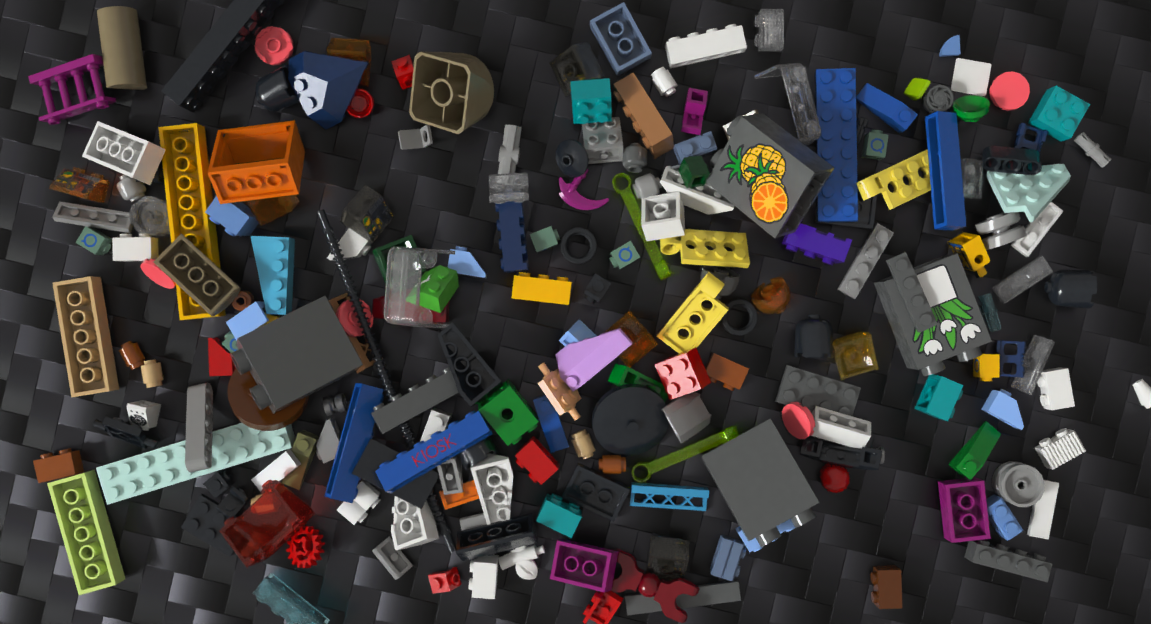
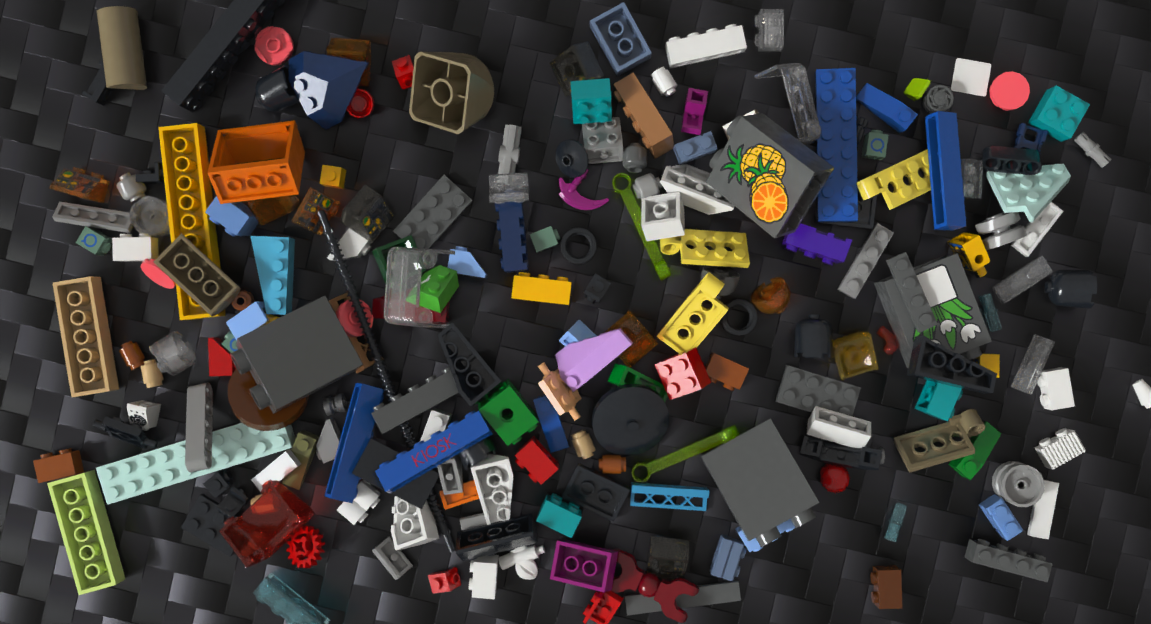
magenta fence [28,54,116,125] -> none
white brick [82,121,166,185] -> none
light grey bracket [398,125,433,150] -> none
sand green brick [609,241,640,269] -> none
light grey slope [662,392,711,443] -> none
dark green brick [679,155,710,188] -> none
coral tile [782,402,815,439] -> none
magenta brick [938,477,991,543] -> none
medium blue tile [939,35,961,57] -> none
green piece [953,95,990,122] -> none
light blue slope [981,389,1024,430] -> none
dark blue piece [996,340,1026,378] -> none
none -> clear brick [149,331,196,376]
none -> slope [292,187,339,235]
none -> yellow brick [320,165,346,189]
none -> dark grey plate [393,175,473,257]
none -> clear red arm [877,326,898,355]
none -> clear light blue axle [884,503,907,542]
none -> dark tan hinge [894,409,985,473]
none -> black wedge [907,335,997,394]

